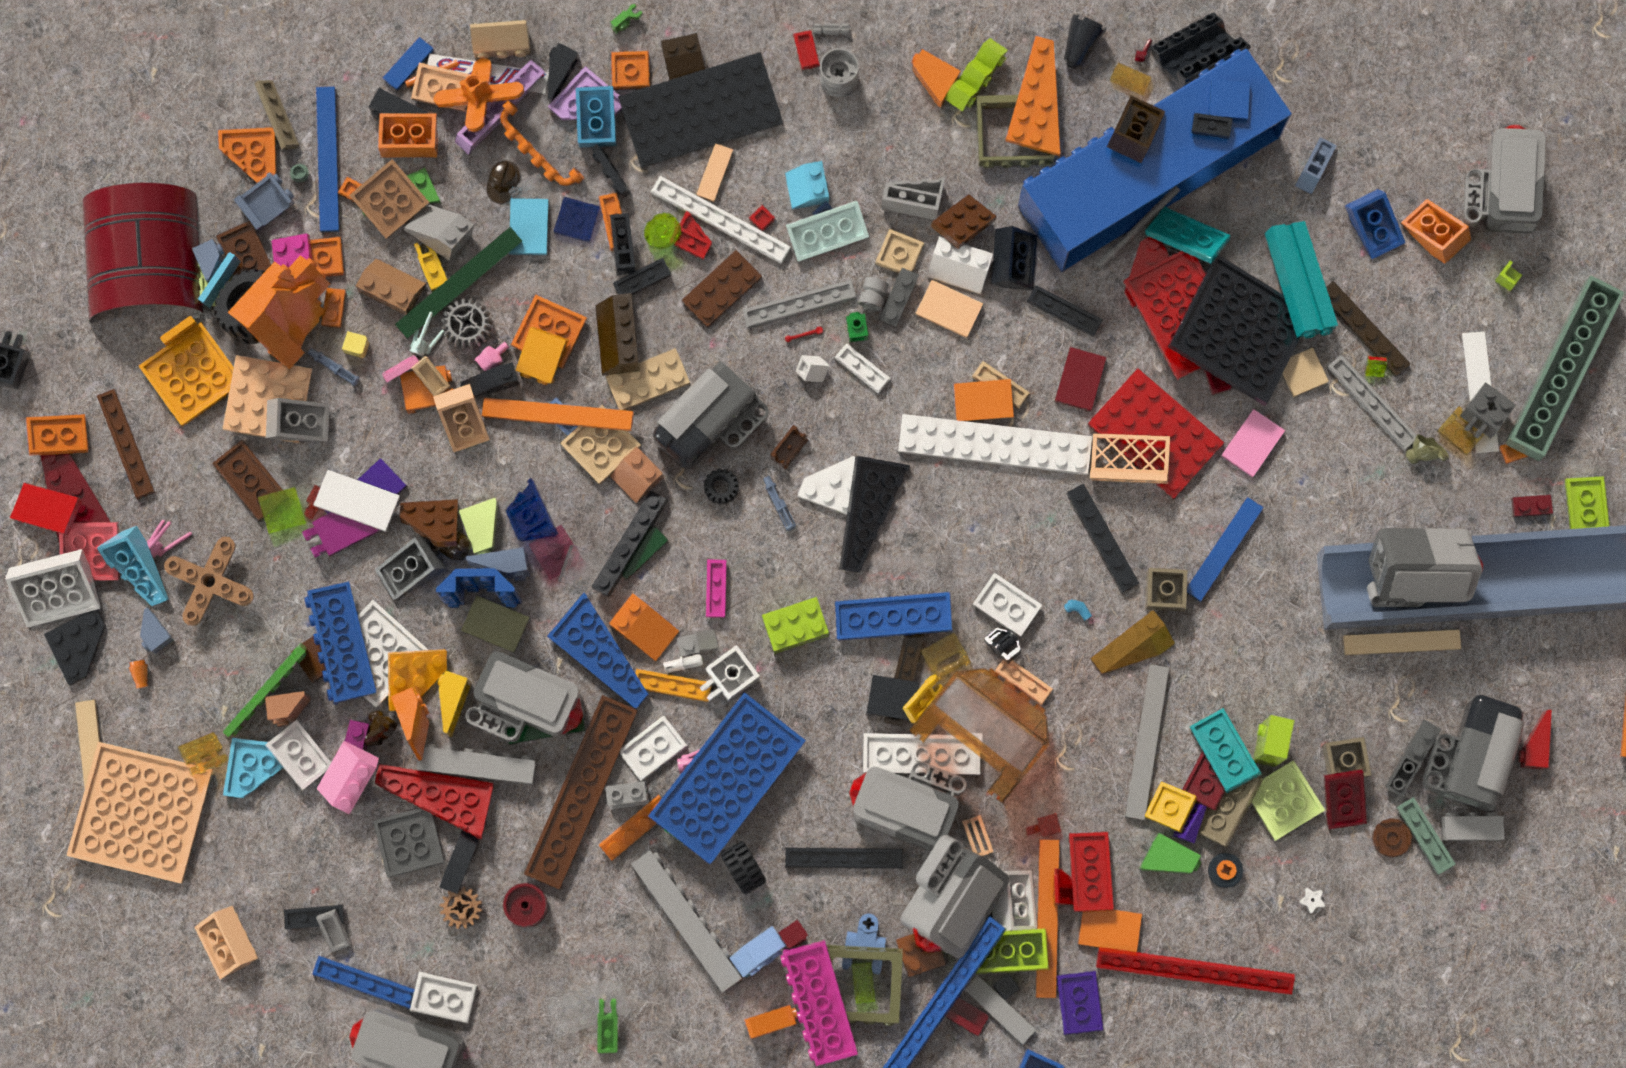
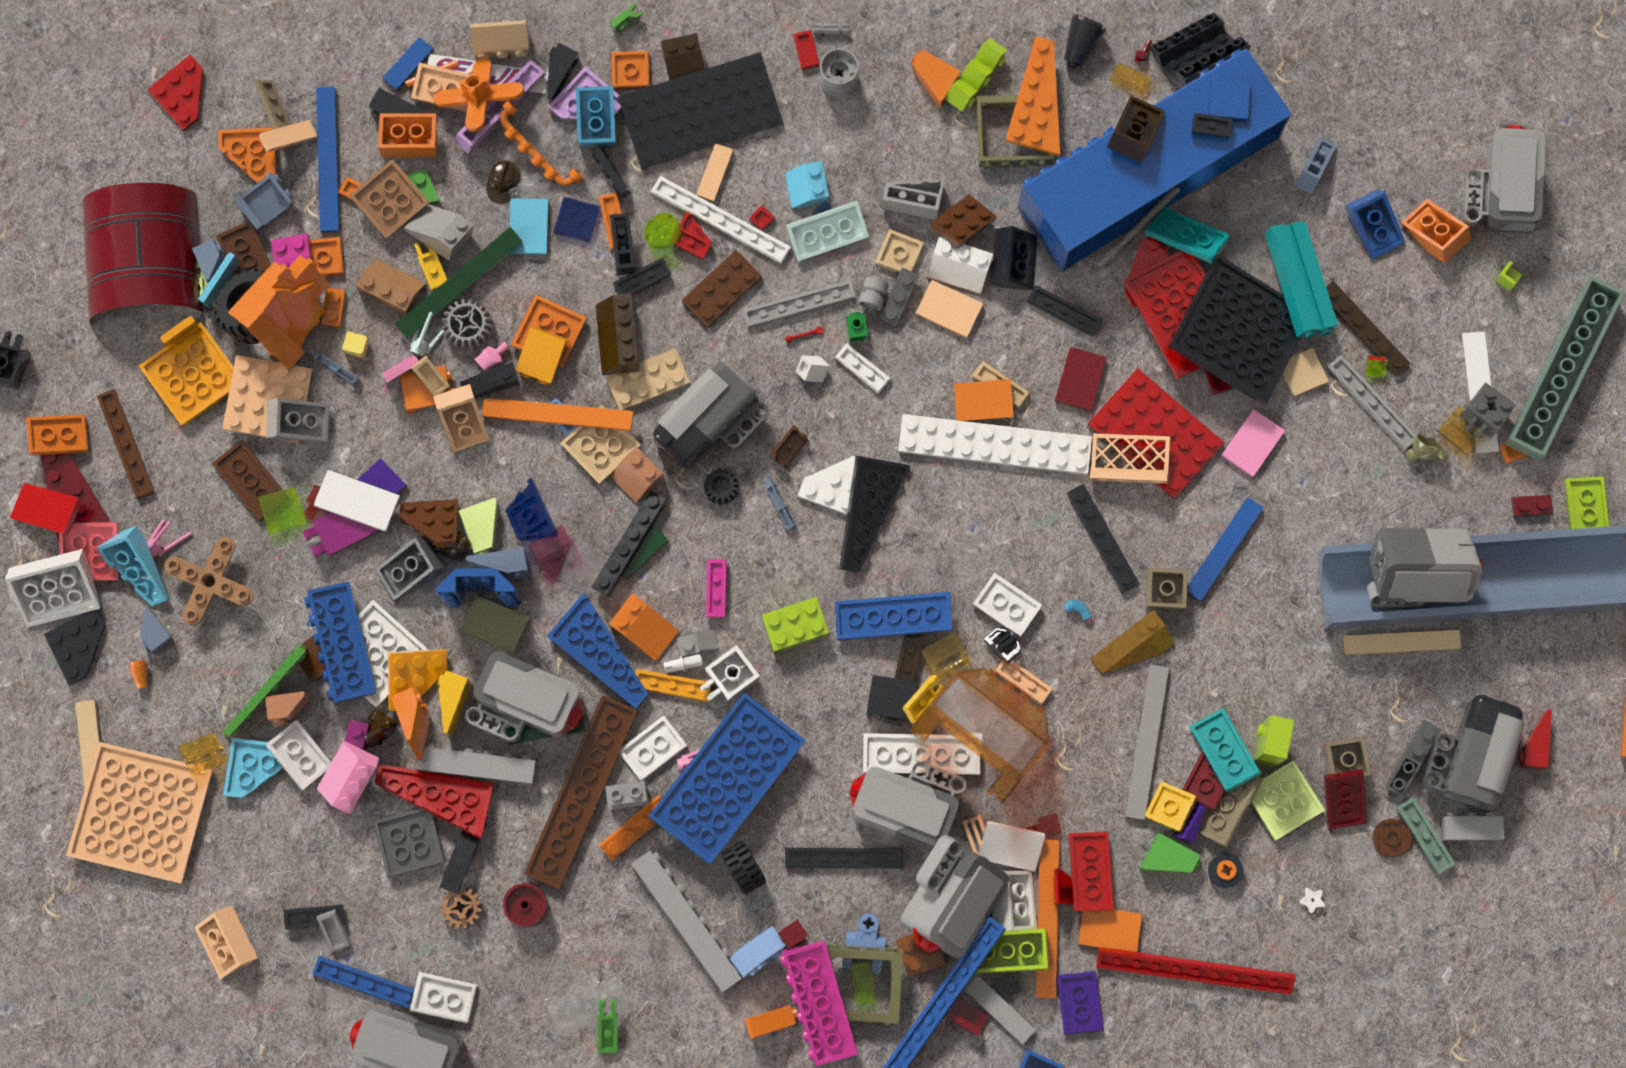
sand green plate [290,164,309,183] -> none
none -> red plate [147,54,204,131]
none -> light nougat tile [259,120,317,152]
none -> white tile [979,821,1045,872]

